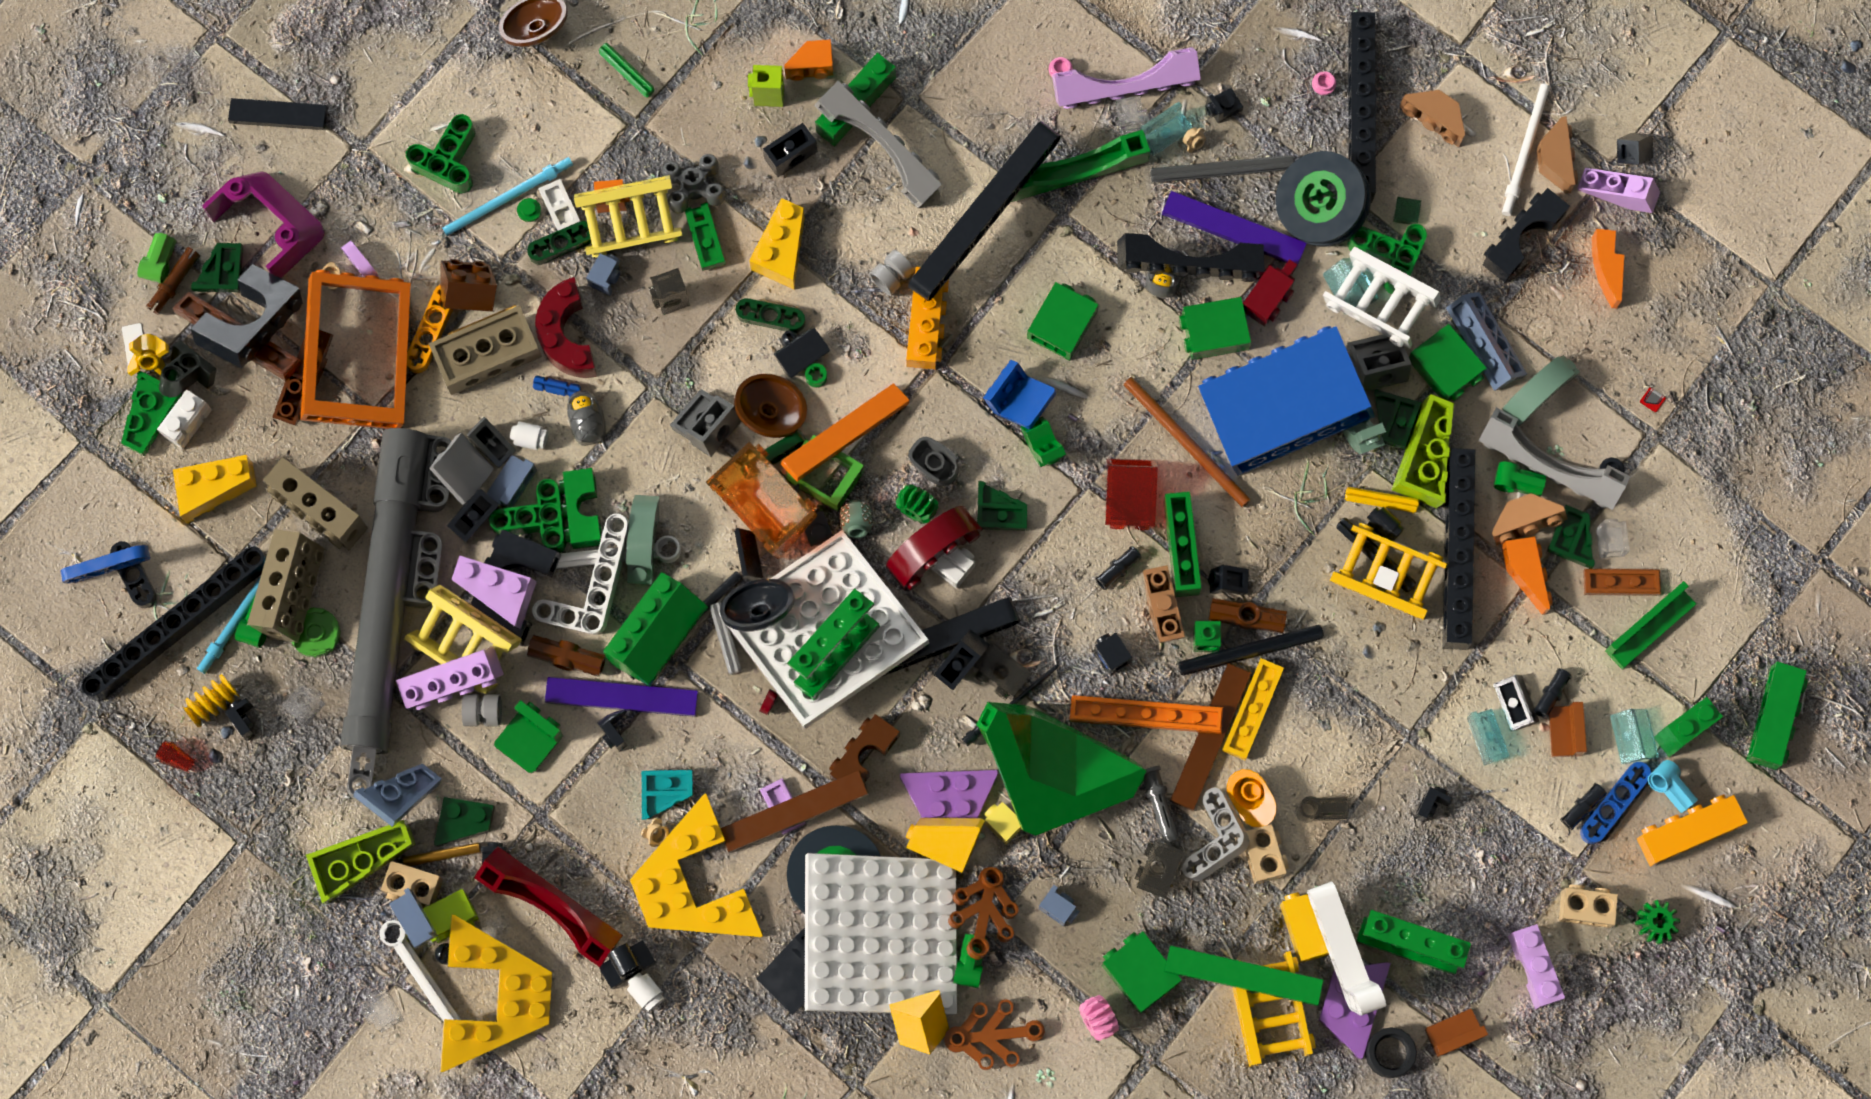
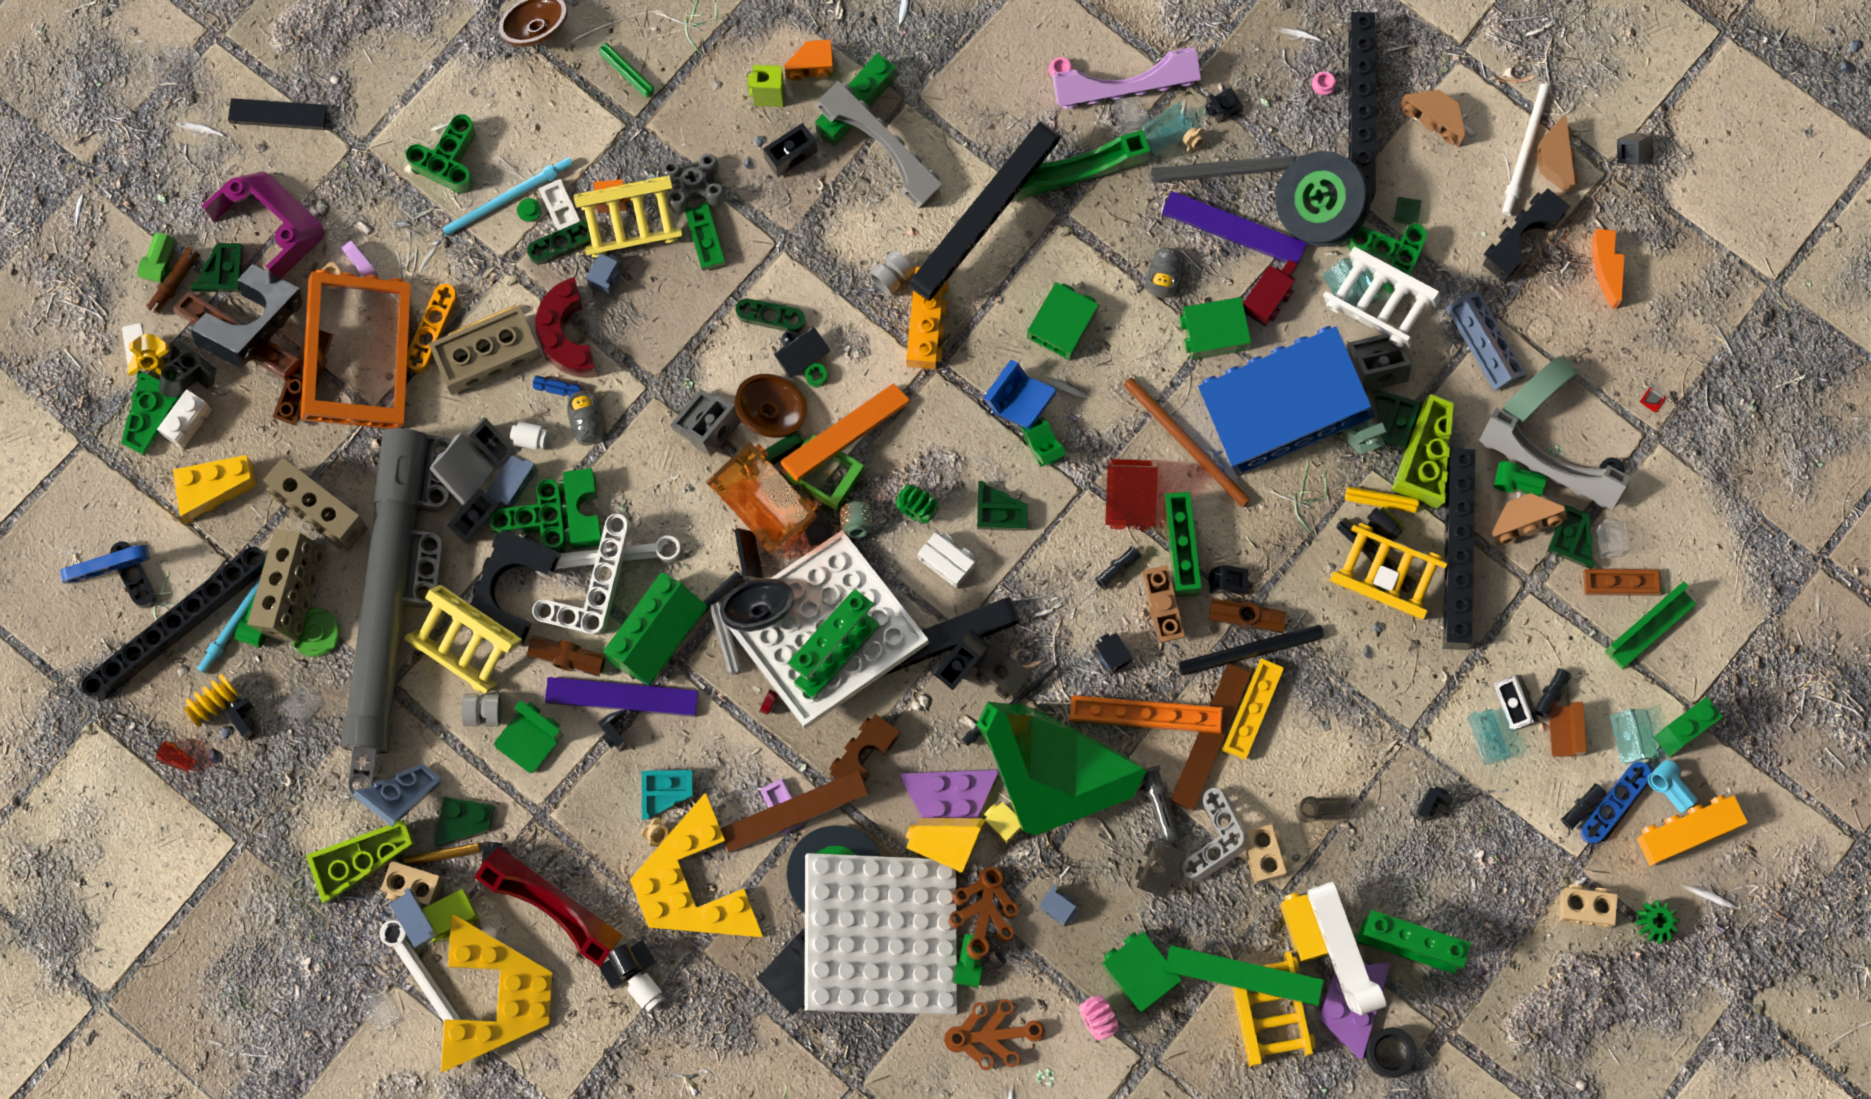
lavender brick [396,646,504,710] -> none
black hinge [435,943,449,965] -> none
reddish brown slope [440,259,497,312] -> none
lavender wedge [451,556,537,629] -> none
sand green arch [626,495,660,585] -> none
clear smoke brick [648,268,690,315] -> none
yellow wedge [749,198,805,290] -> none
dark red brick [886,506,983,591] -> none
yellow slope [889,990,949,1054] -> none
dark grey piece [908,437,959,486] -> none
black arch [1117,233,1265,282] -> none
green brick [1193,621,1221,652] -> none
light orange piece [1227,769,1277,827] -> none
green brick [1409,324,1487,402] -> none
dark orange panel [1425,1009,1488,1058] -> none
orange slope [1501,536,1553,615] -> none
lavender arch [1508,924,1565,1009] -> none
lavender slope [1577,168,1660,213] -> none
green brick [1746,661,1808,770] -> none

